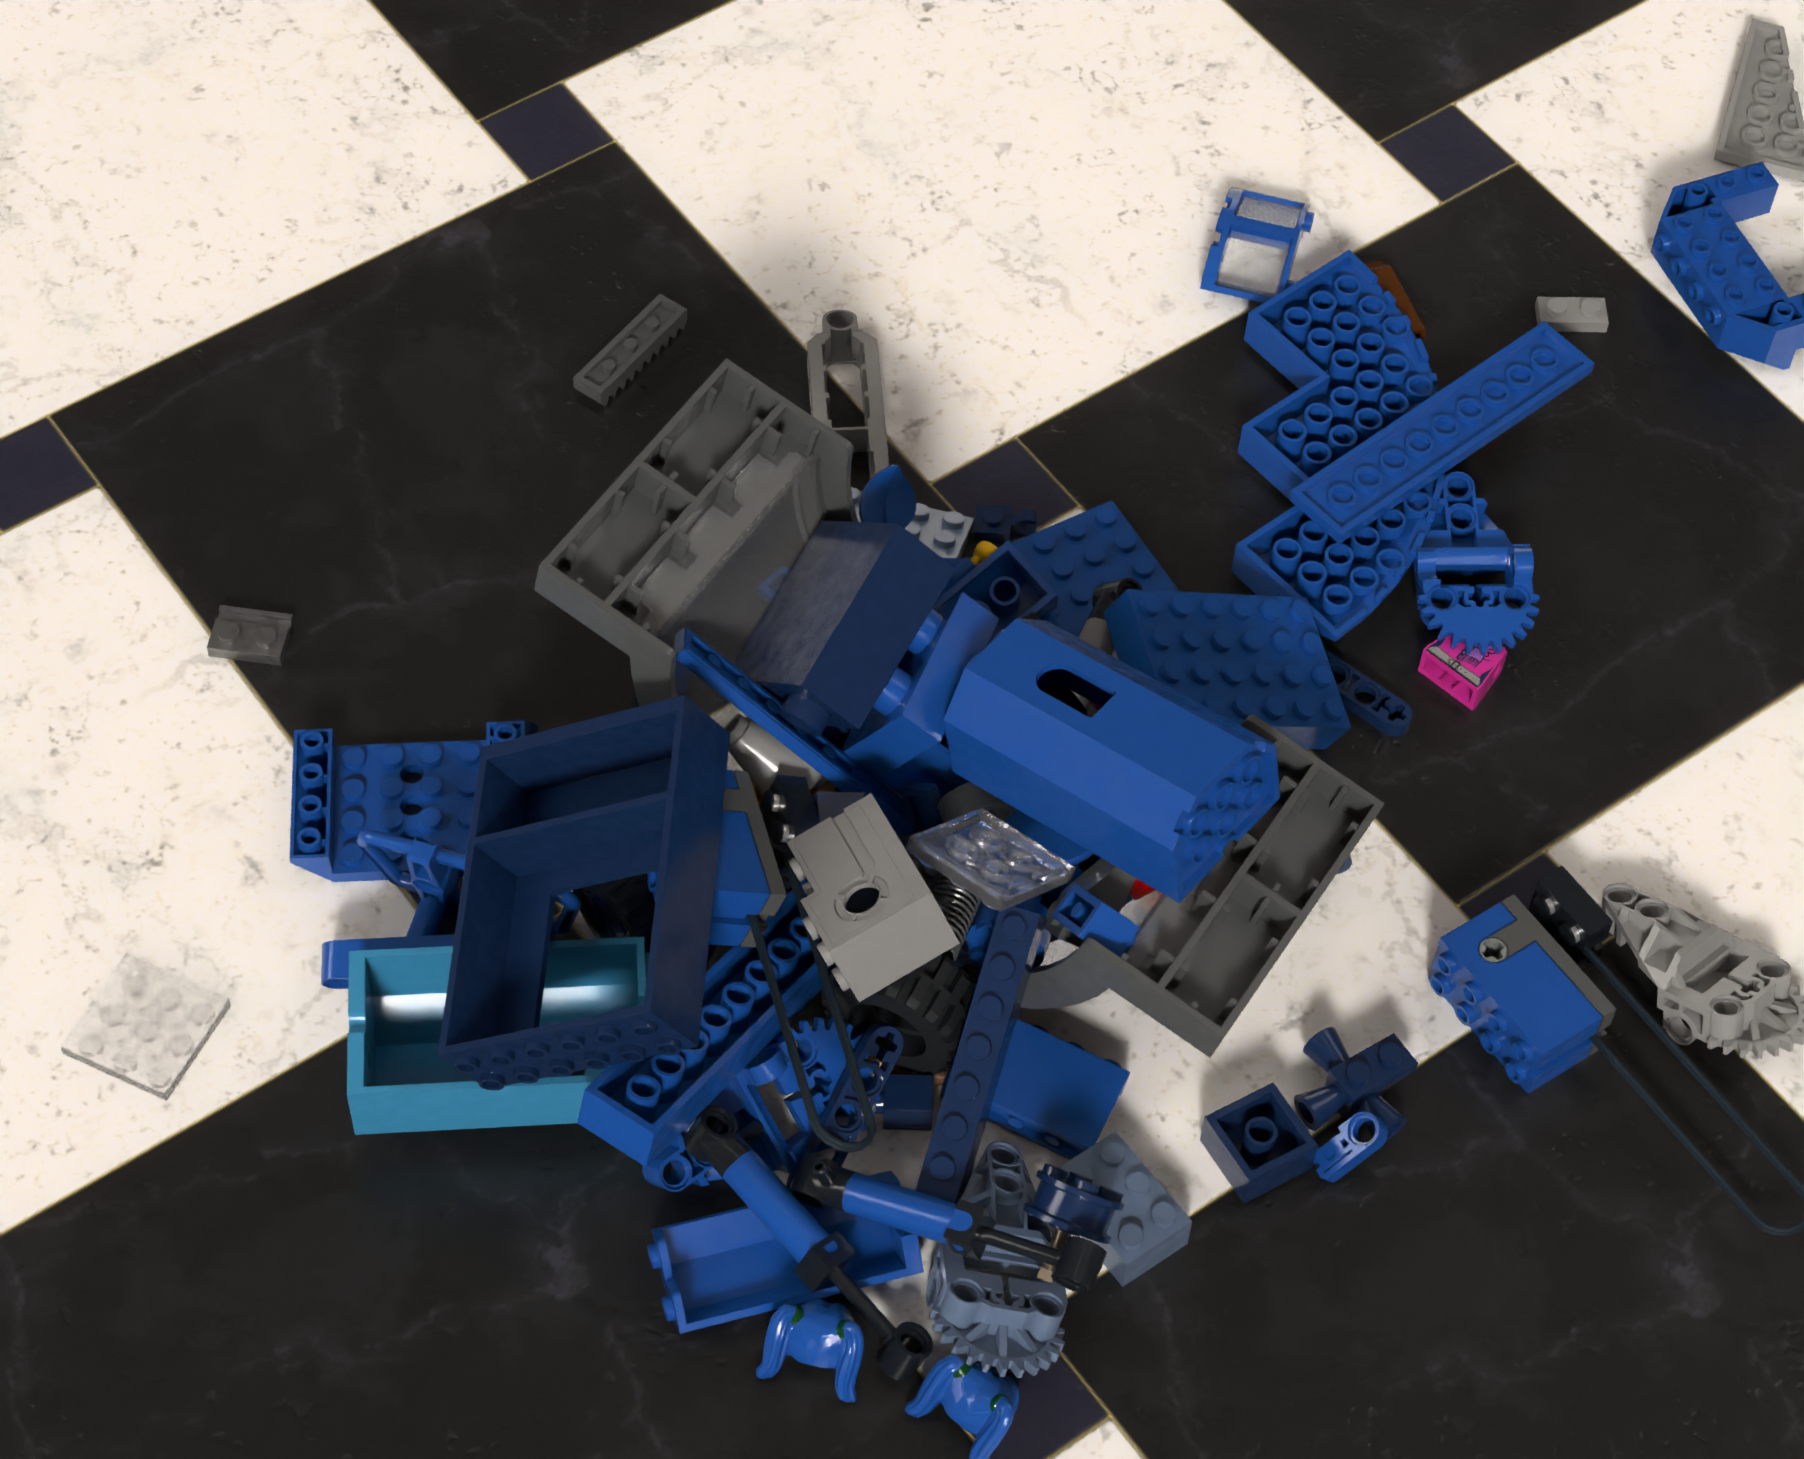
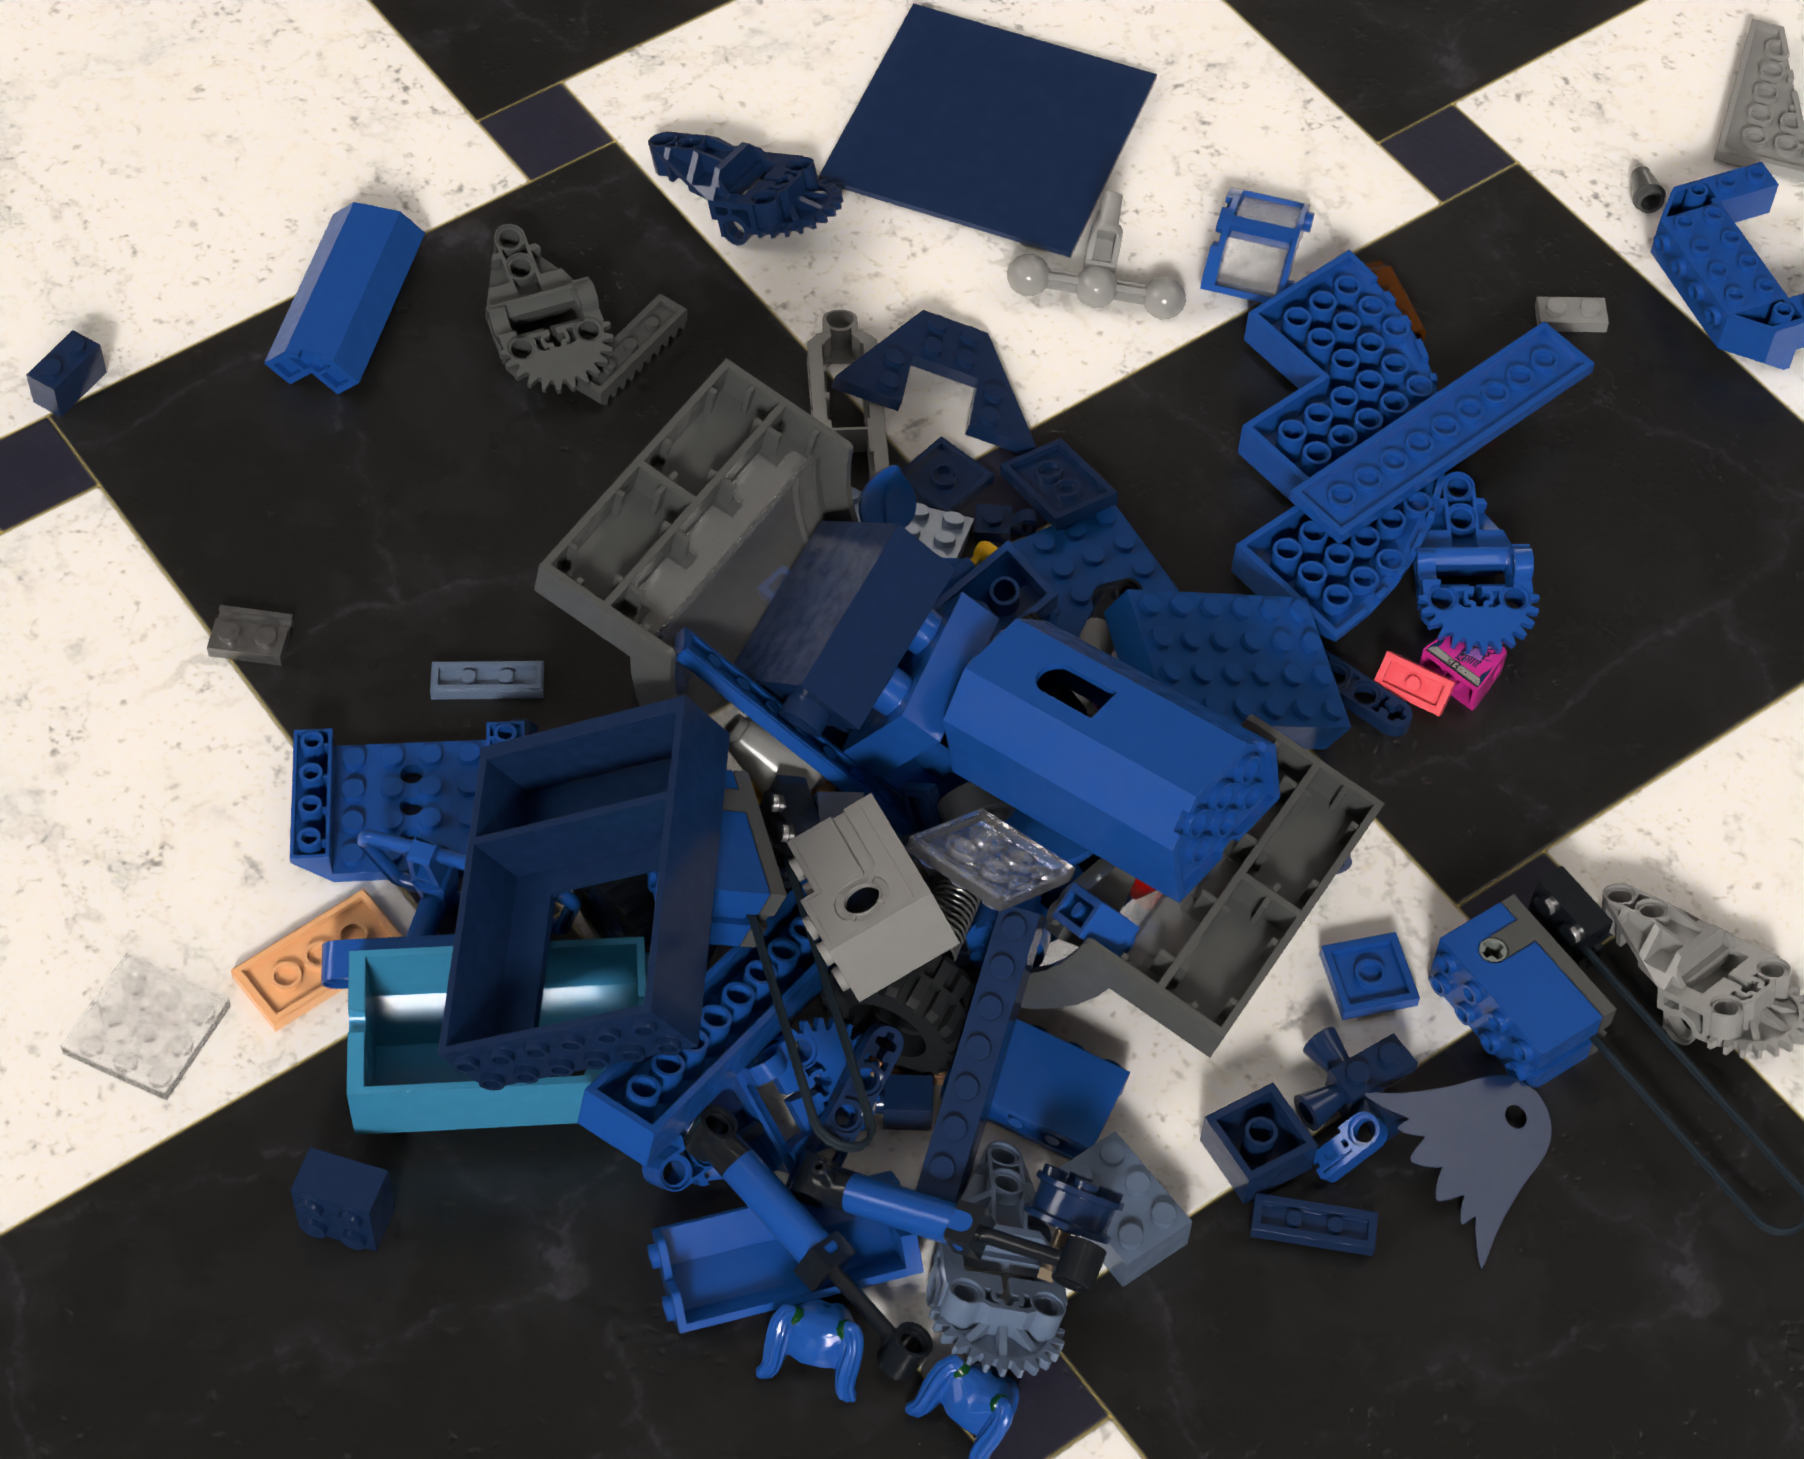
none -> dark blue brick [26,330,107,417]
none -> light nougat tile [231,888,404,1032]
none -> blue panel [264,202,425,394]
none -> dark blue brick [290,1147,396,1252]
none -> sand blue tile [430,661,545,700]
none -> dark grey connector [485,224,614,394]
none -> dark blue connector [648,132,844,246]
none -> dark blue baseplate [818,3,1157,258]
none -> dark blue wing [831,310,1036,455]
none -> dark blue tile [901,436,995,512]
none -> dark blue plate [1000,438,1118,530]
none -> light grey connector [1007,191,1186,320]
none -> dark blue plate [1250,1193,1378,1256]
none -> blue plate [1319,932,1420,1020]
none -> dark blue piece [1364,1075,1552,1269]
none -> coral plate [1374,651,1457,716]
none -> dark grey cone [1631,166,1666,213]

